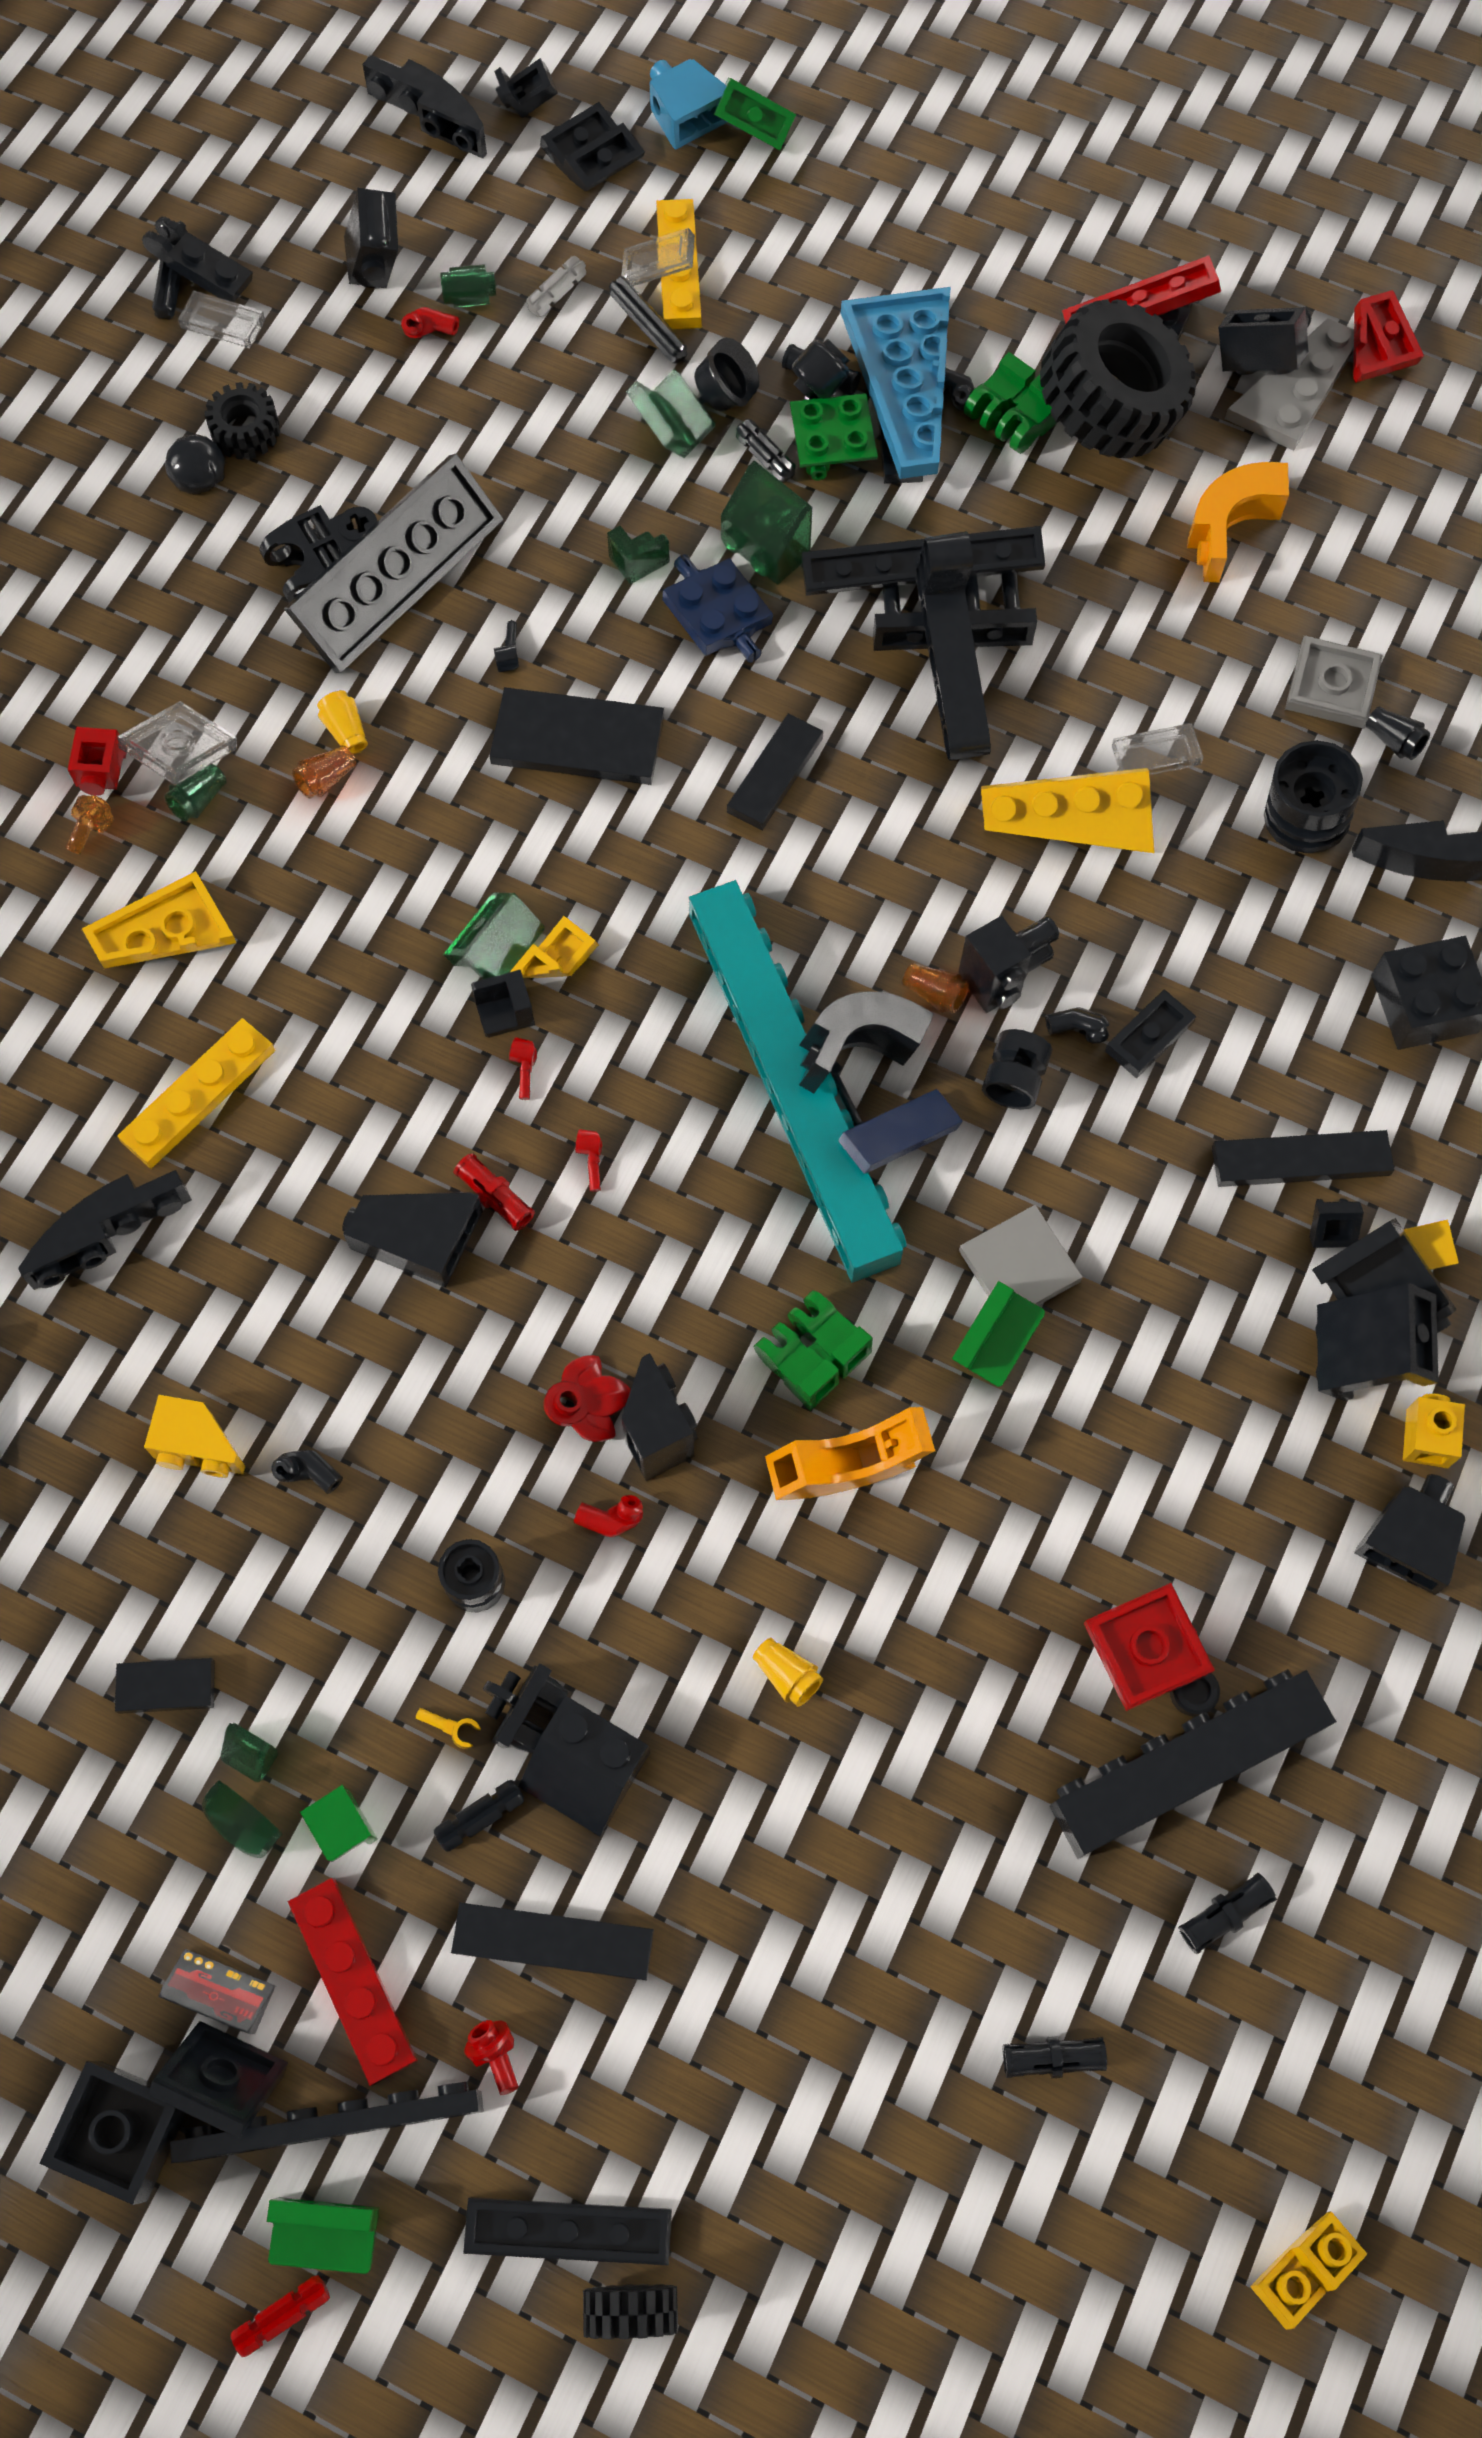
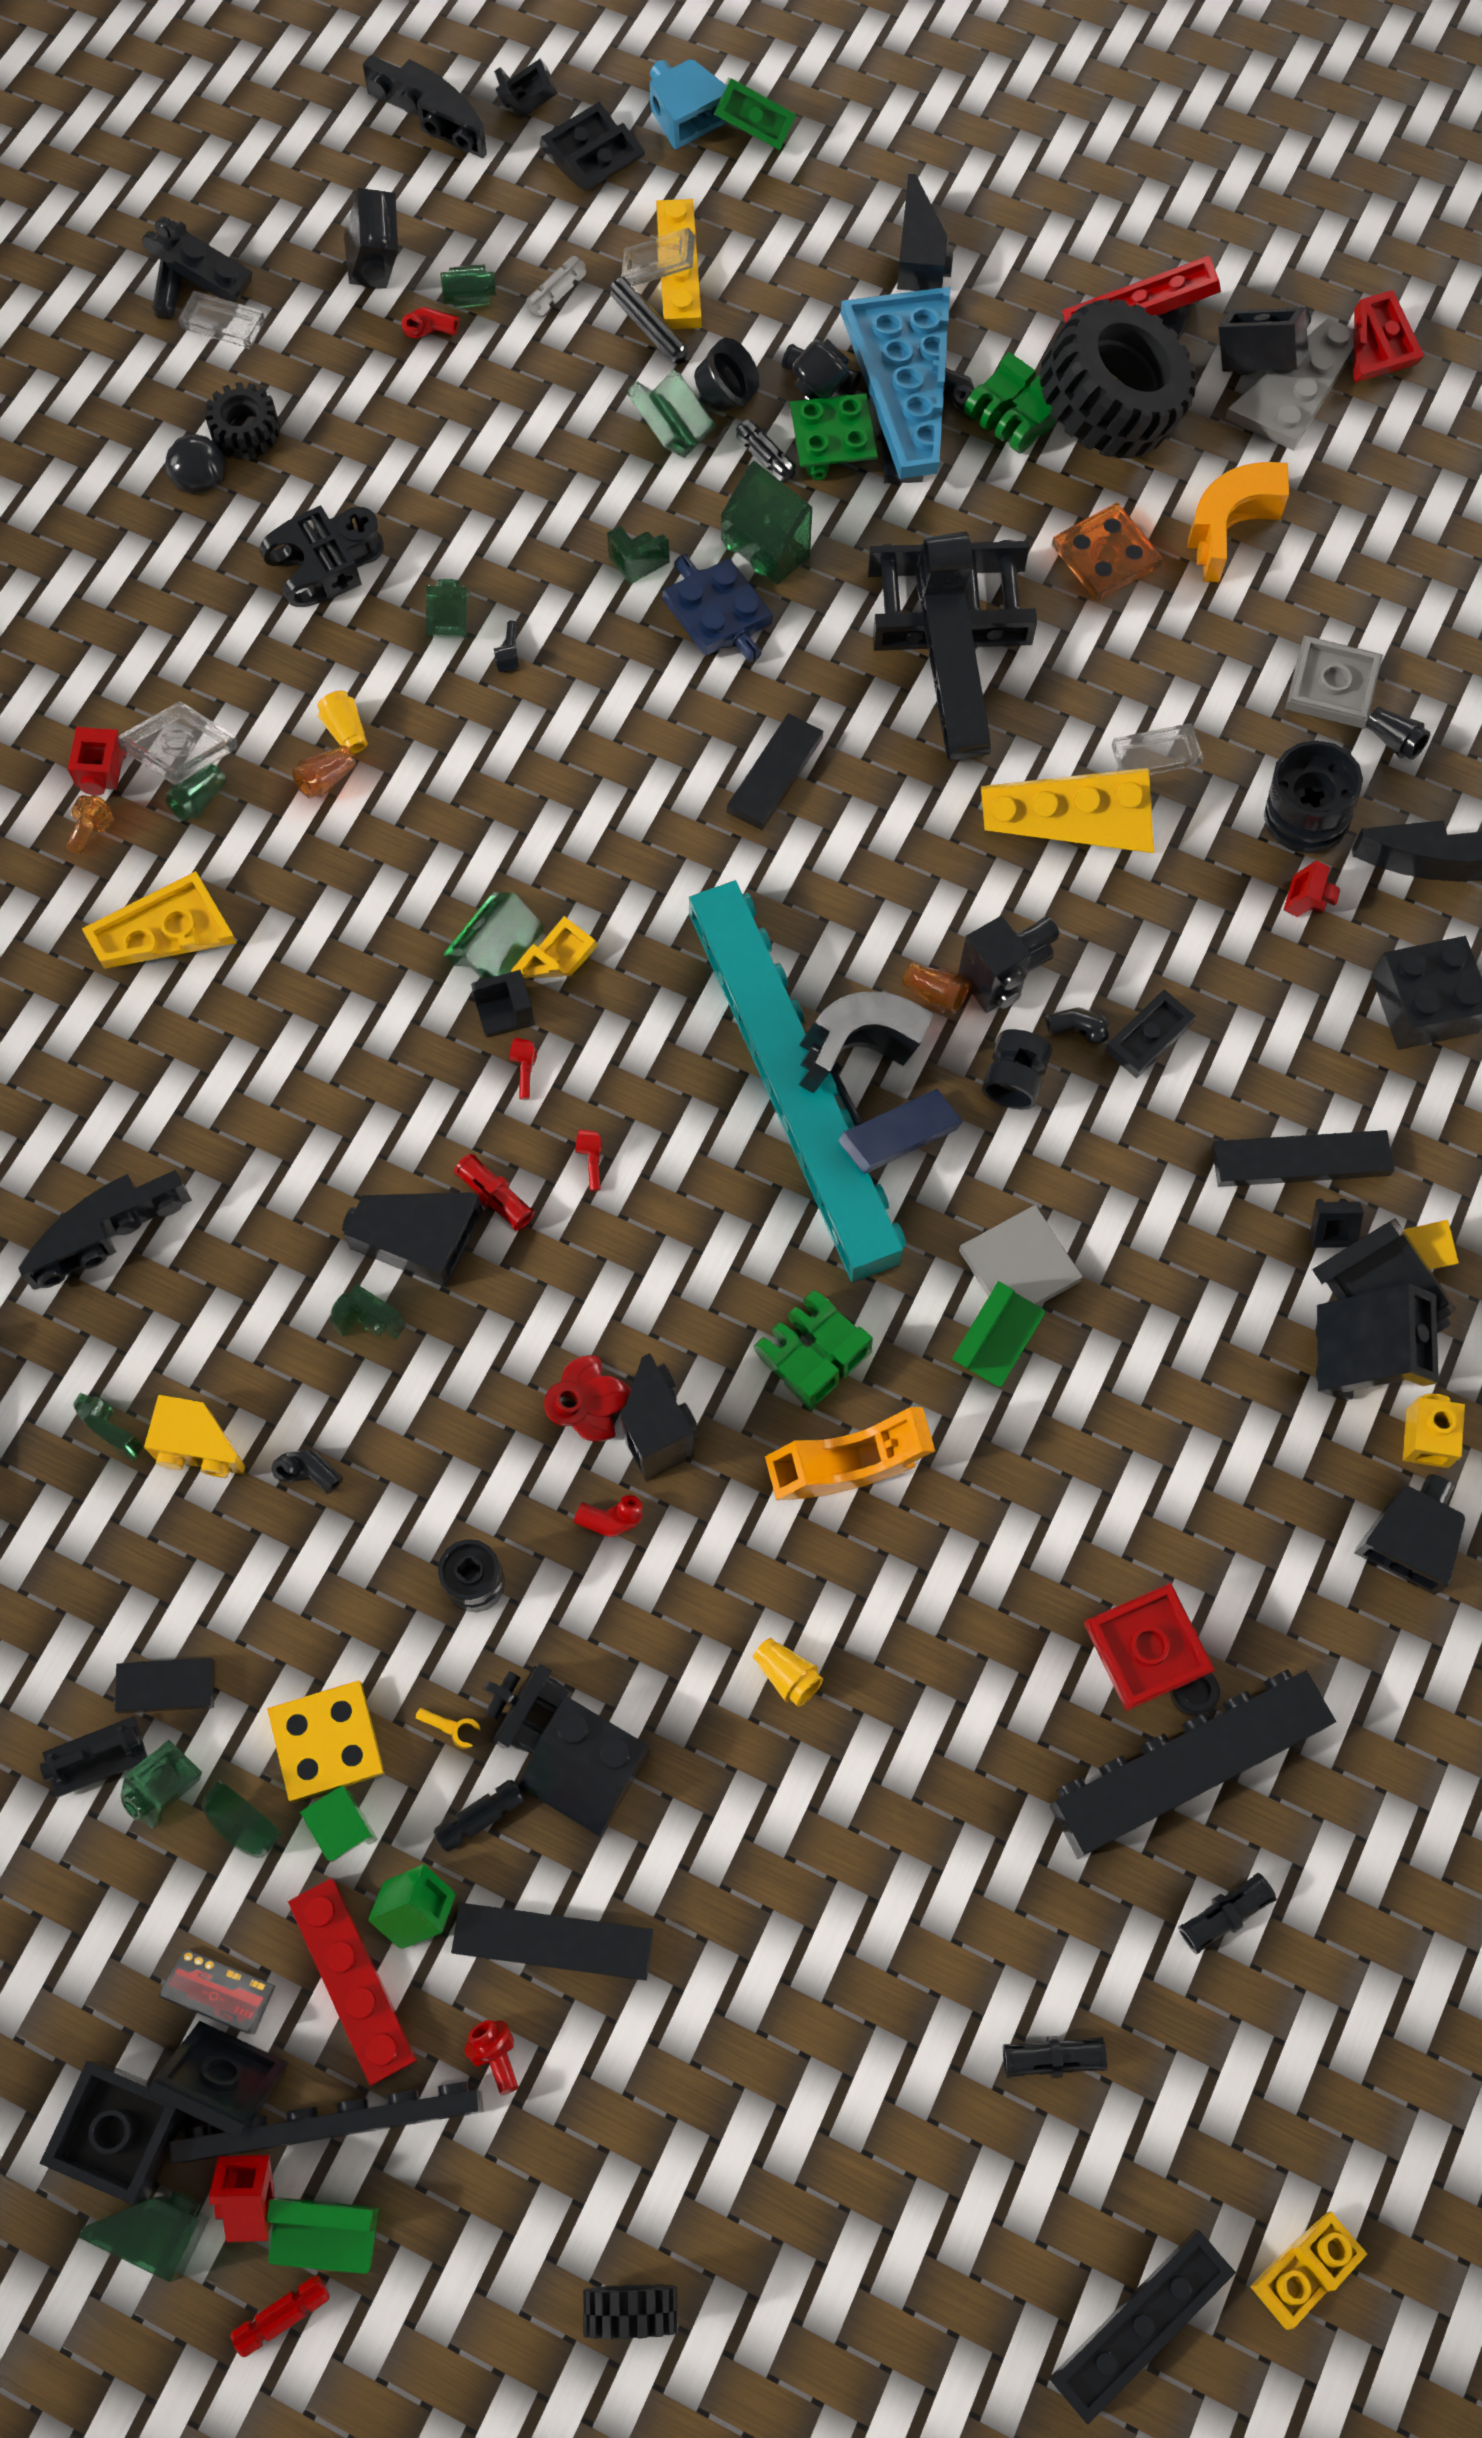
yellow plate [117,1018,276,1169] -> none
clear green slope [221,1723,279,1782] -> none
plate [283,454,504,673] -> none
black tile [463,2197,672,2265] -> none
black tile [489,687,664,785] -> none
black tile [801,526,1045,596] -> none
none -> black hinge [40,1716,149,1798]
none -> clear green slope [73,1393,144,1462]
none -> clear green slope [78,2191,210,2282]
none -> clear green bracket [120,1740,202,1828]
none -> red brick [209,2155,275,2242]
none -> yellow tile [267,1680,385,1803]
none -> clear green bracket [330,1284,406,1340]
none -> green panel [368,1864,456,1949]
none -> clear green bracket [426,579,471,638]
none -> black slope [897,174,953,291]
none -> black plate [1048,2229,1236,2425]
none -> clear orange tile [1052,502,1163,601]
none -> red tile [1283,860,1340,917]

